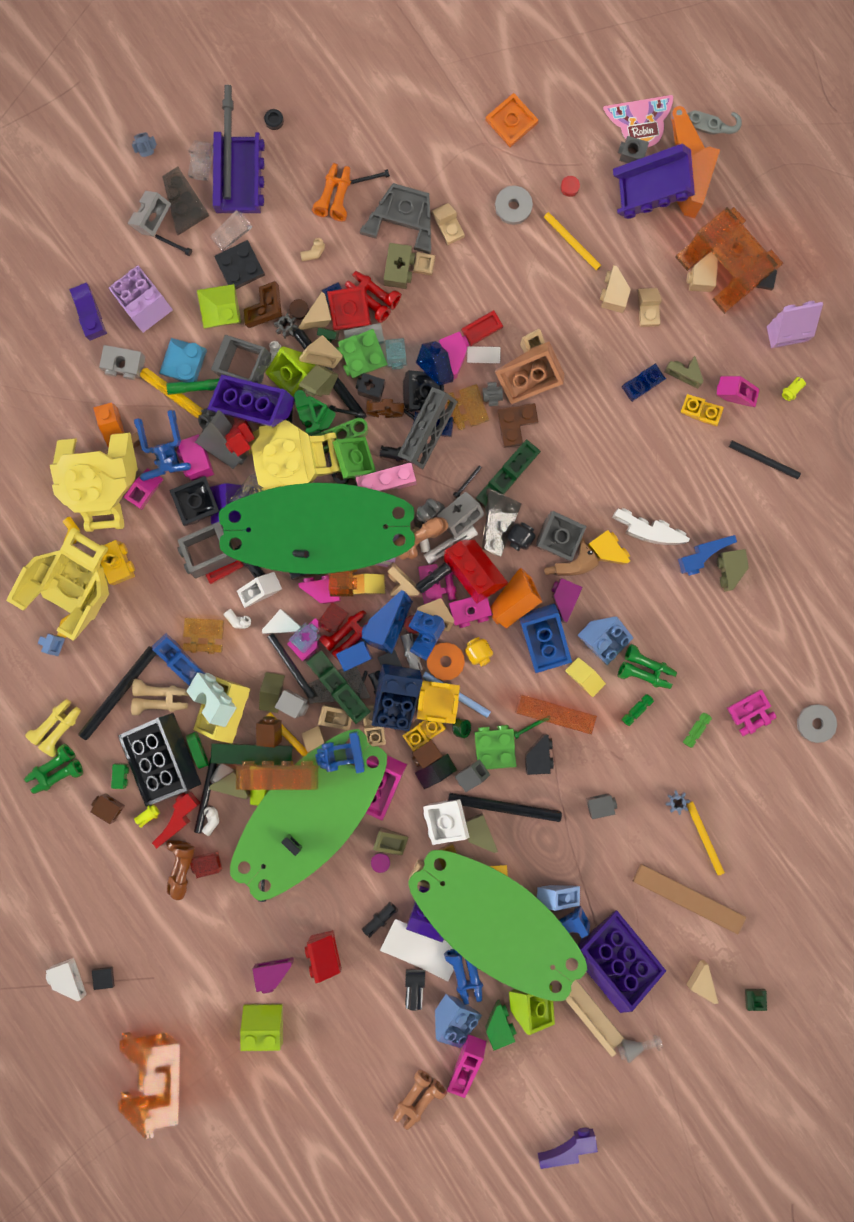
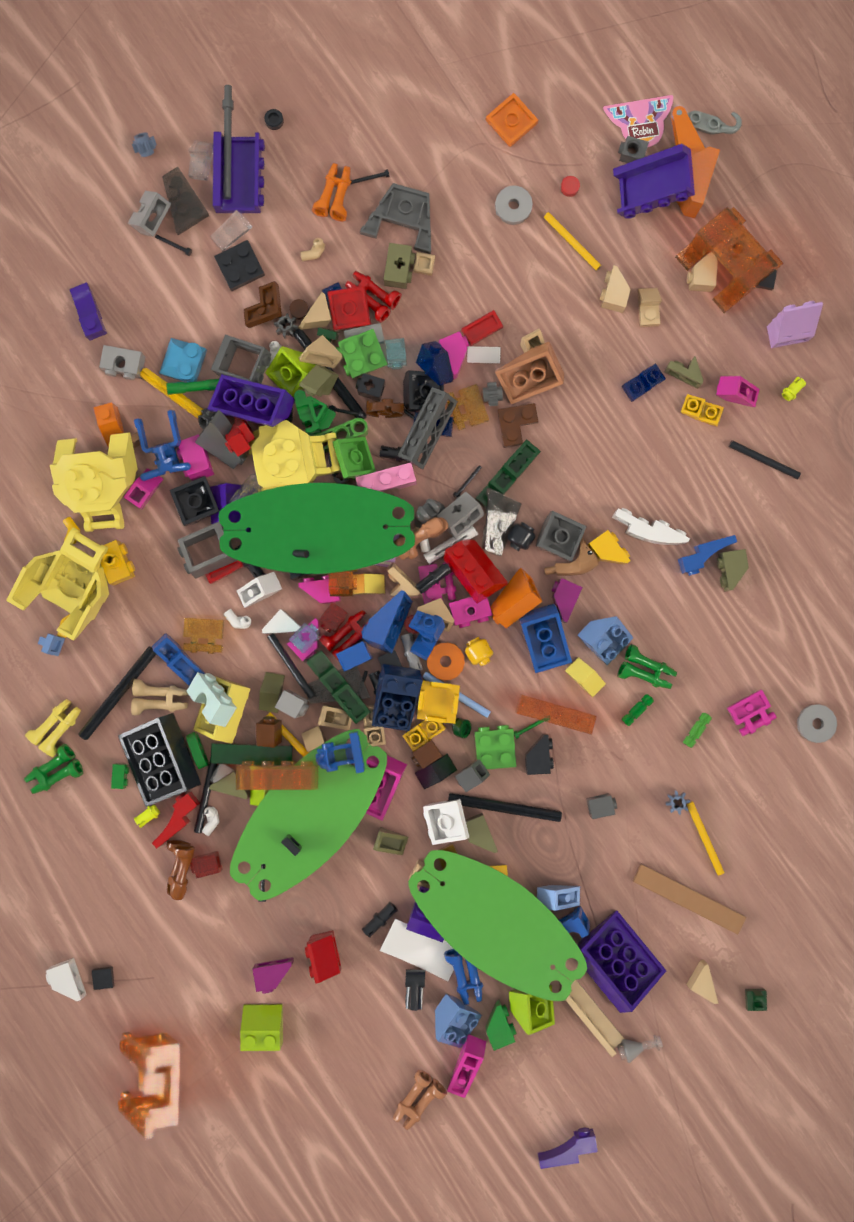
reddish brown brick [90,793,125,824] -> none
lavender slope [109,266,173,333] -> none
lime slope [197,284,241,329] -> none
magenta tile [371,852,390,873] -> none
tan slope [431,203,465,245] -> none

